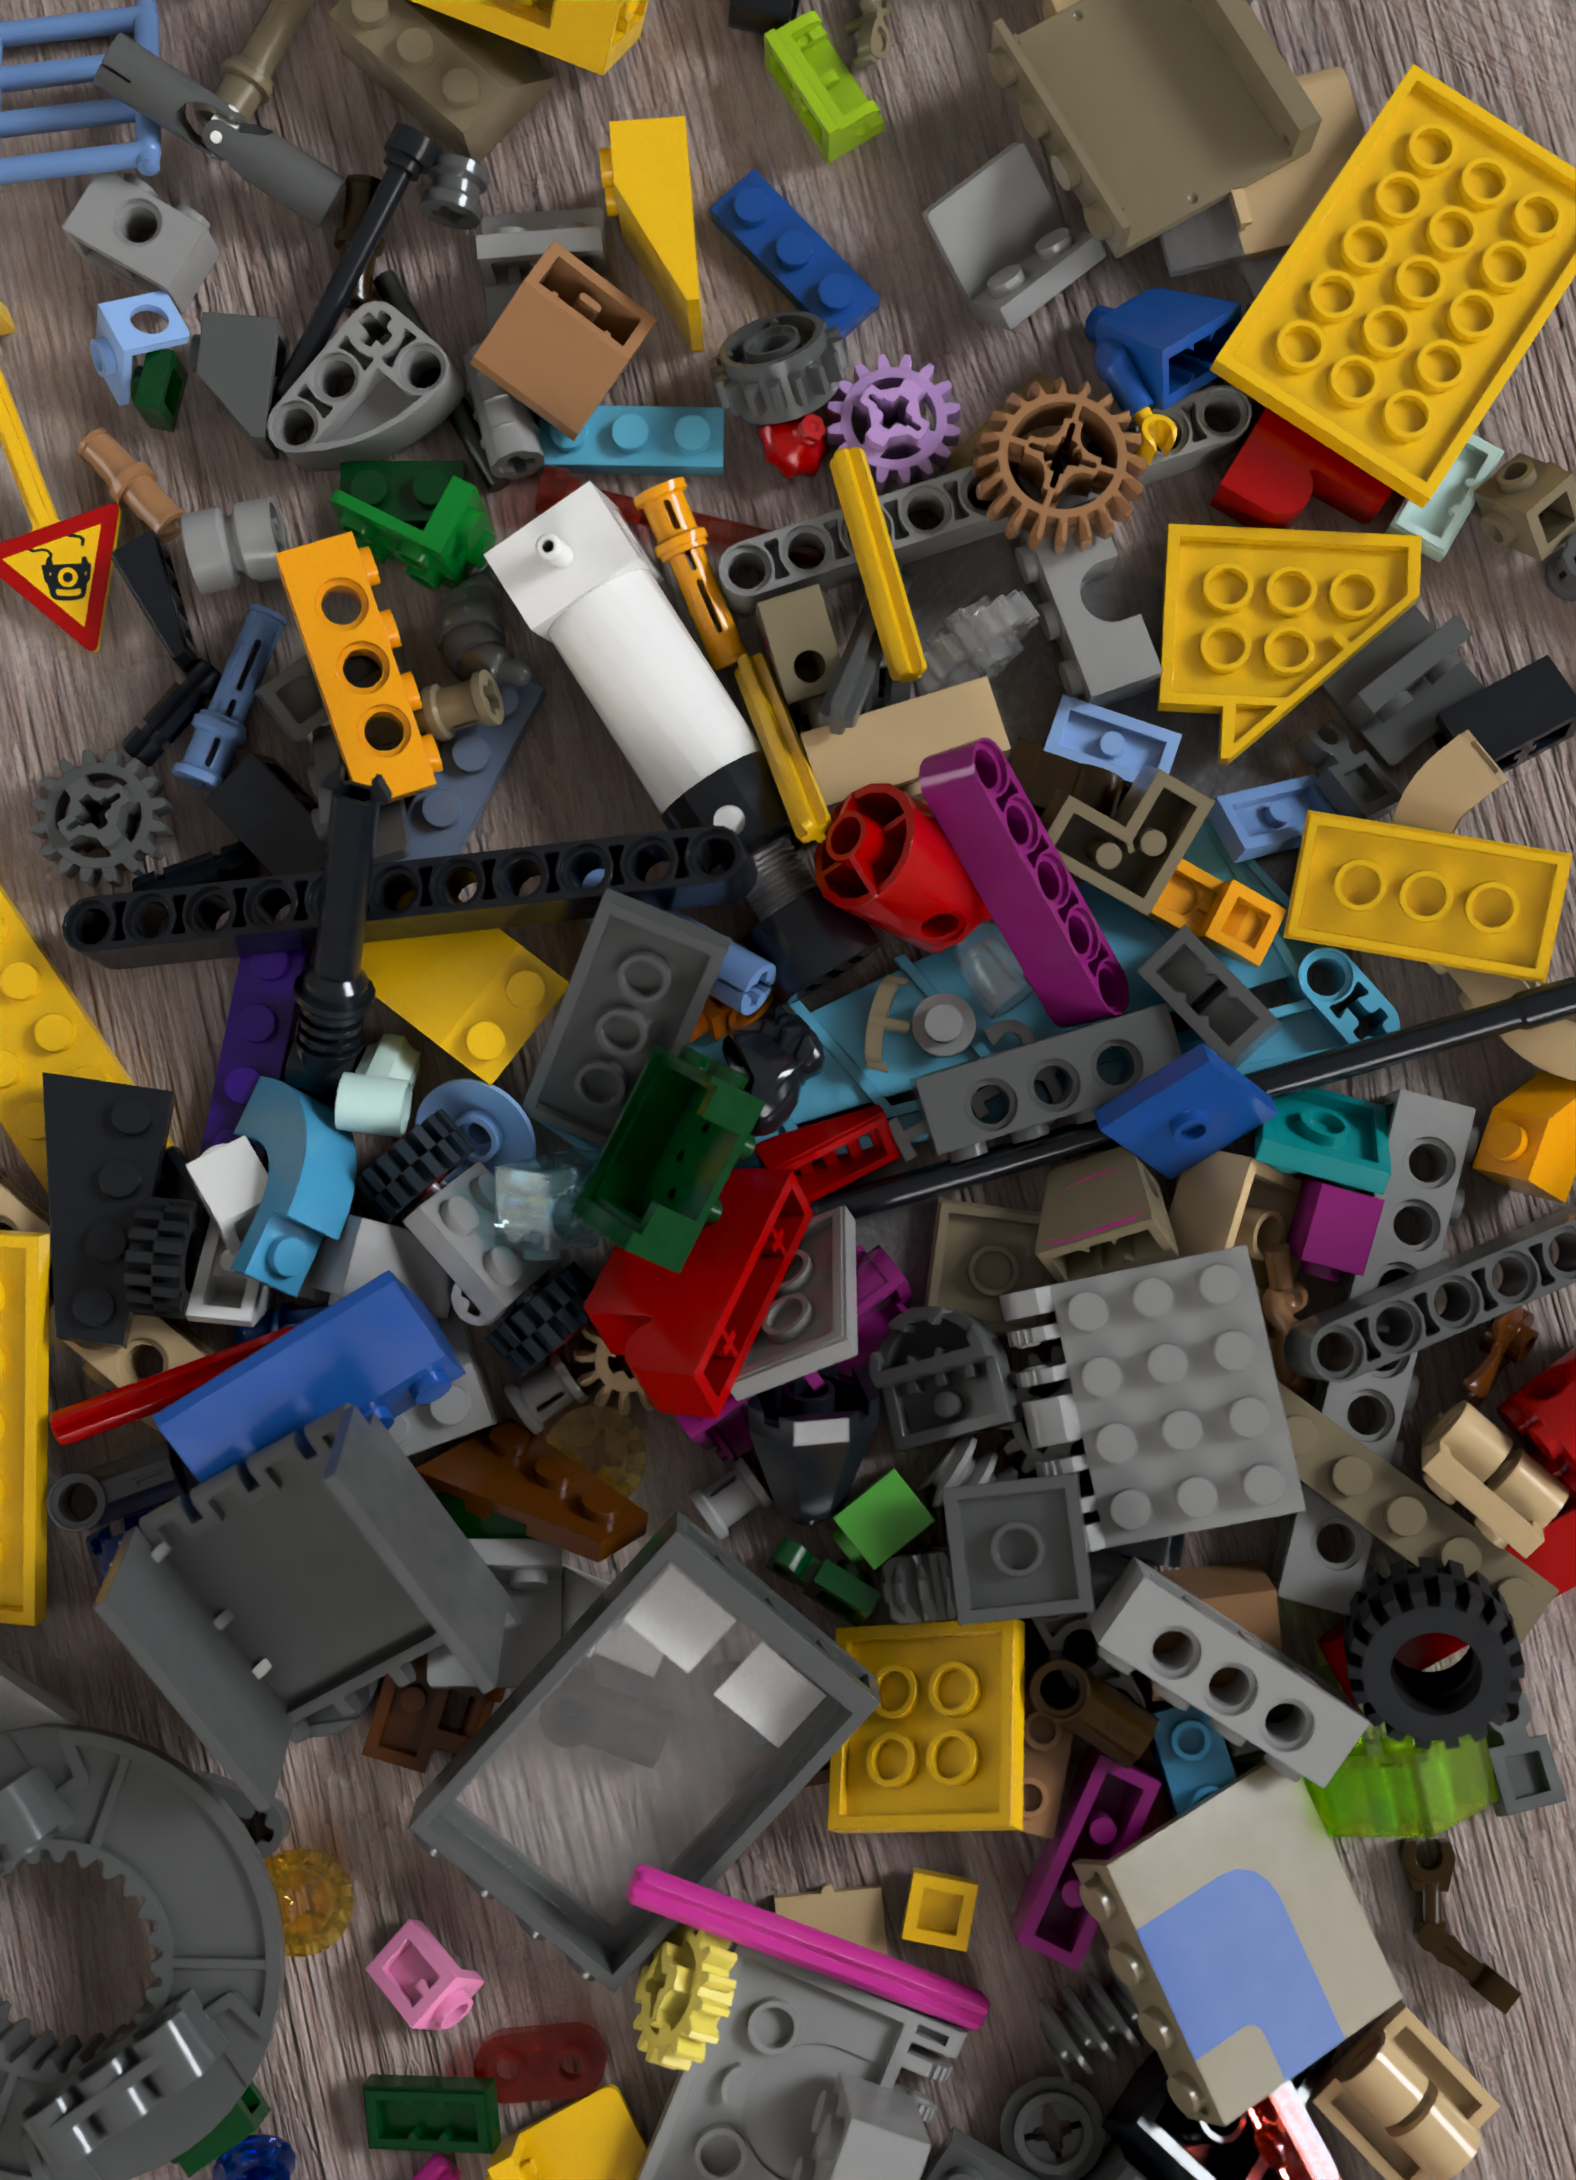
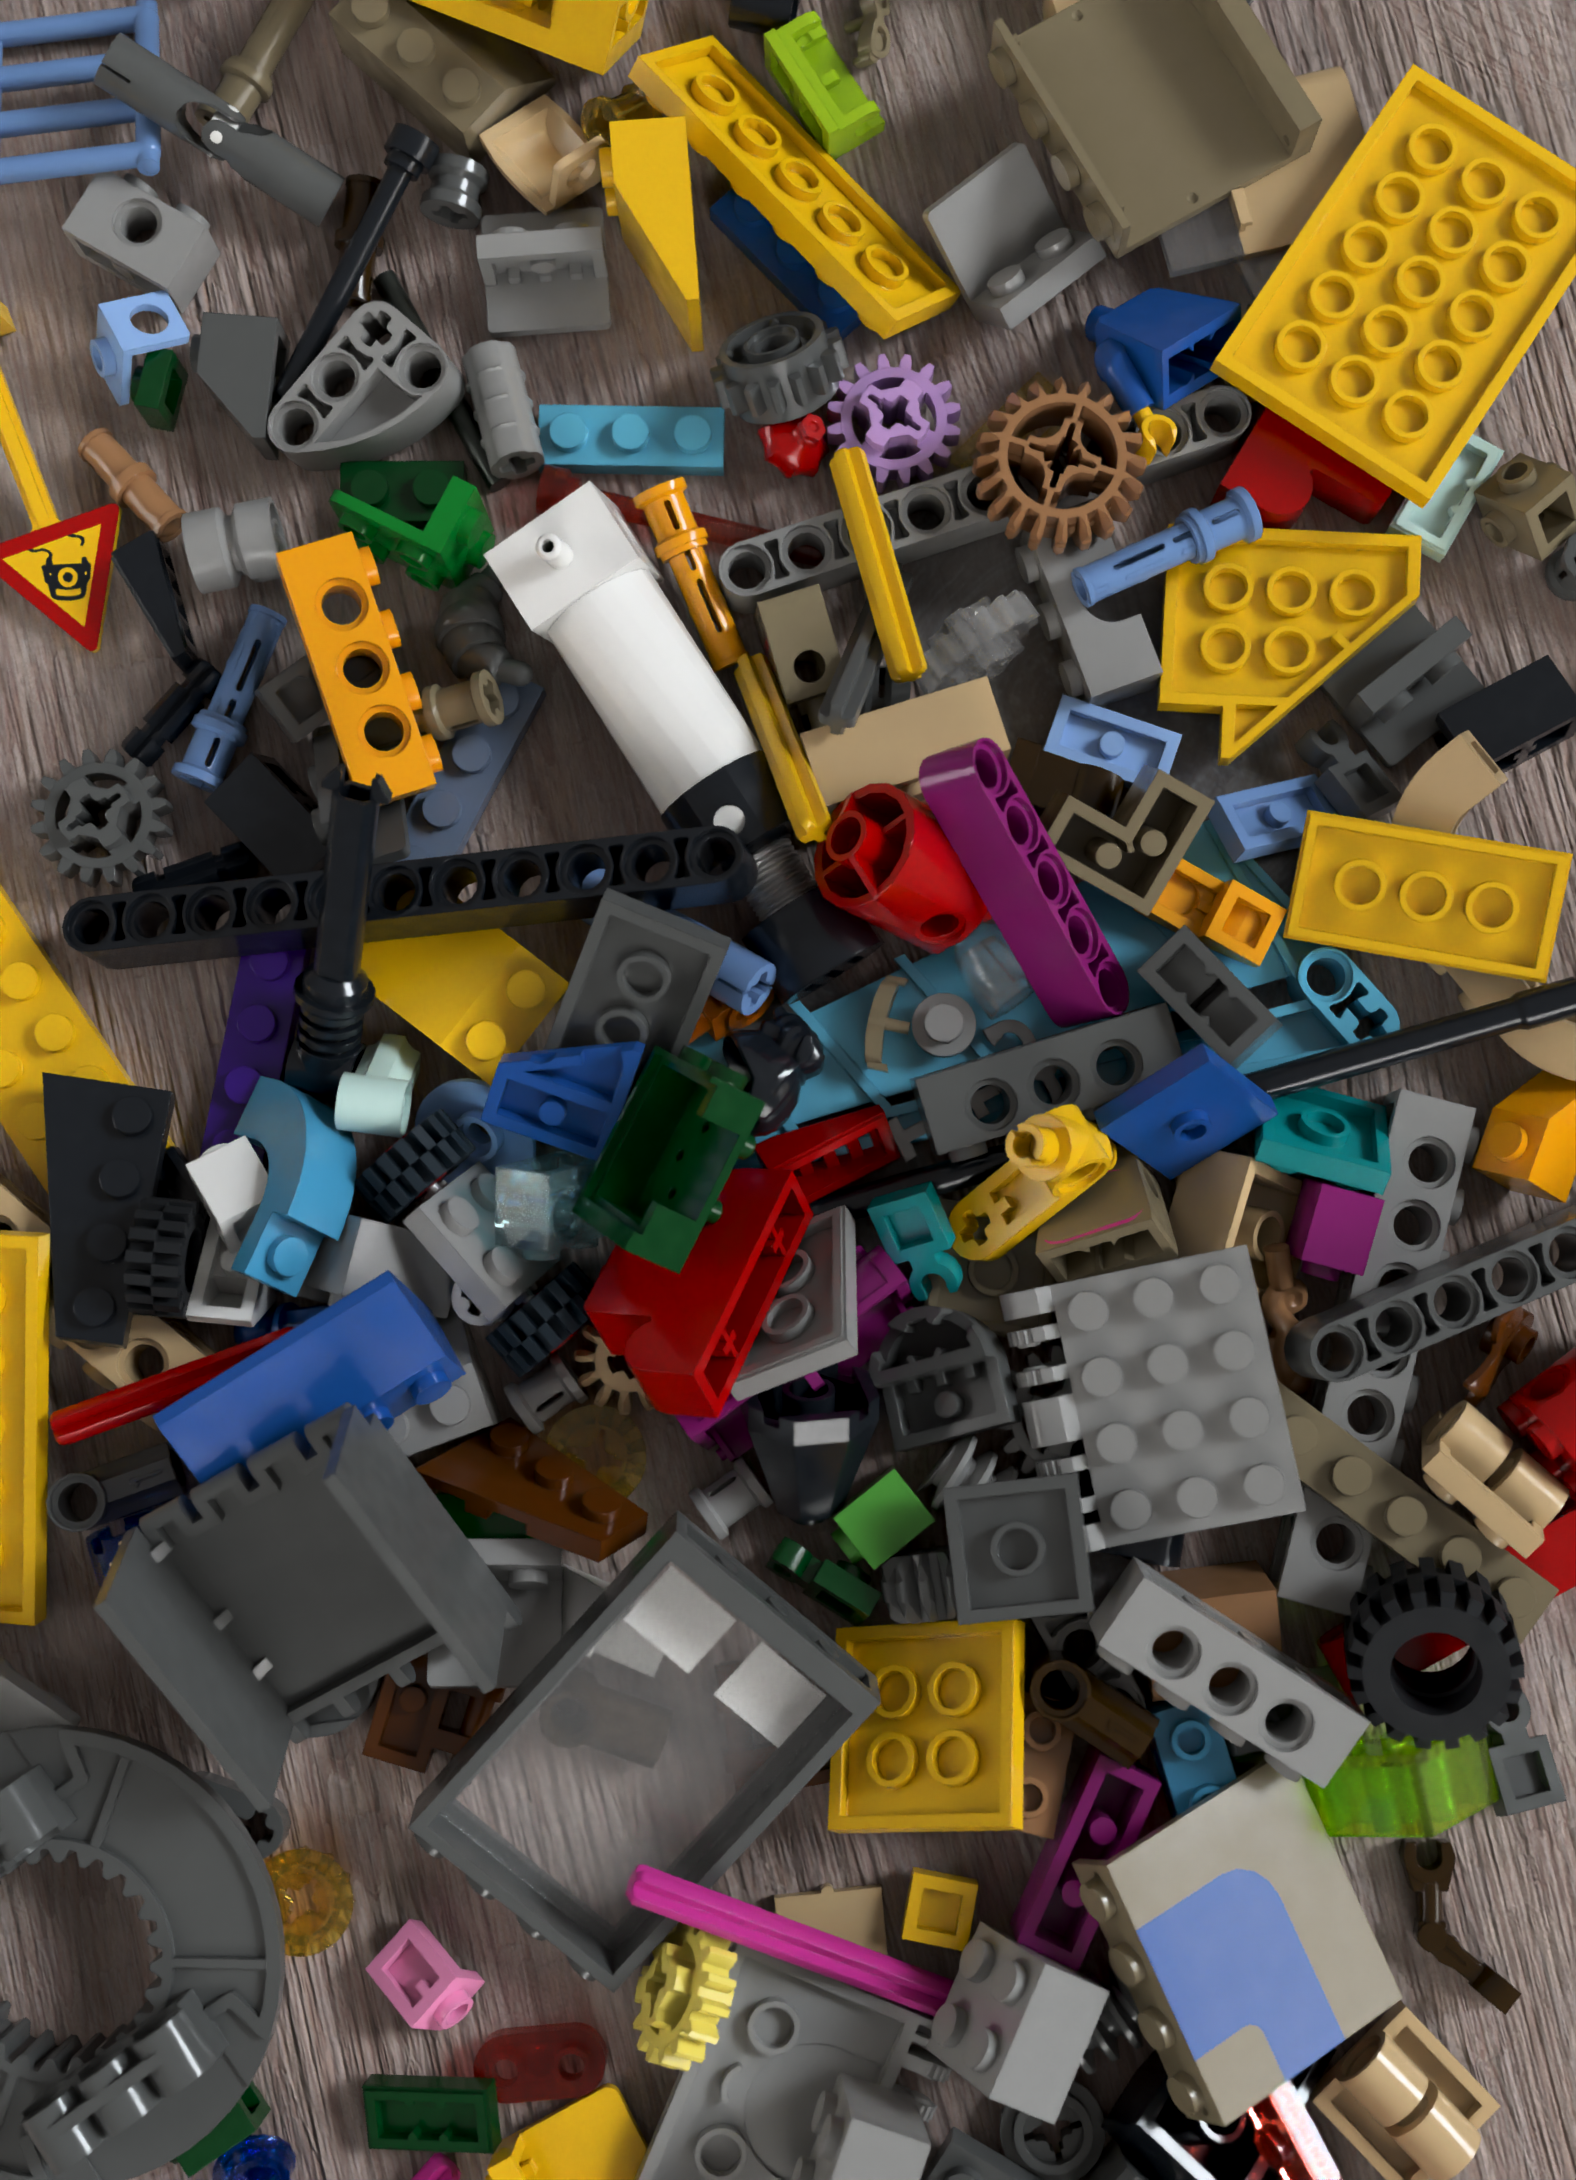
medium nougat slope [469,241,658,441] -> none
none -> tan piece [478,94,608,216]
none -> blue wing [480,1041,646,1161]
none -> clear yellow bush [581,82,663,147]
none -> yellow plate [628,35,961,340]
none -> teal plate [867,1181,963,1301]
none -> light grey brick [926,1921,1110,2125]
none -> yellow piece [948,1104,1117,1261]
none -> medium blue pin [1071,486,1263,608]

